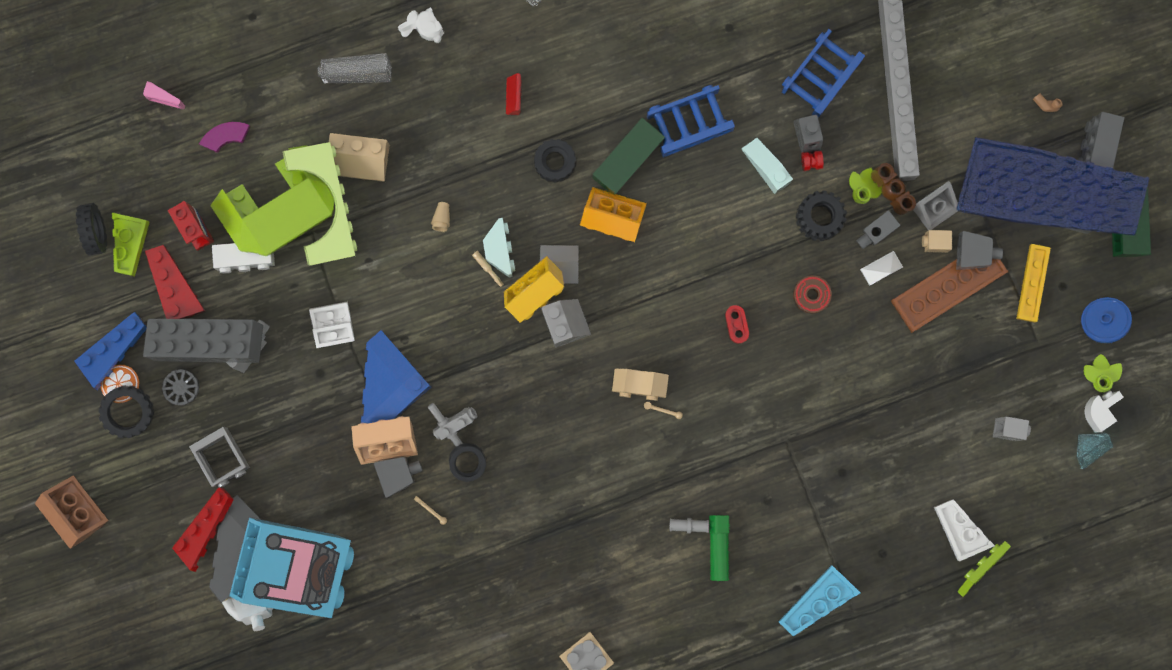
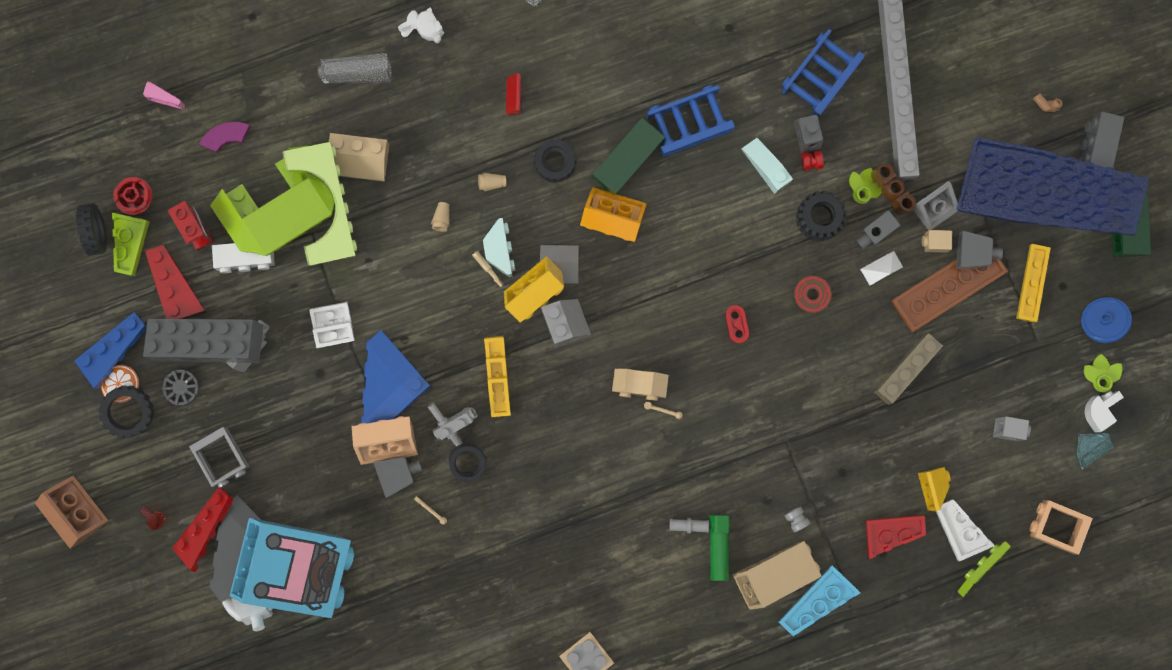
none -> red cone [114,177,152,215]
none -> clear red plate [139,506,165,530]
none -> tan cone [478,173,506,191]
none -> yellow slope [484,336,511,417]
none -> tan slope [732,541,822,610]
none -> light grey wheel [784,506,810,532]
none -> red wing [865,515,926,559]
none -> dark tan brick [874,333,943,405]
none -> yellow slope [918,467,951,511]
none -> light nougat window [1029,500,1093,555]

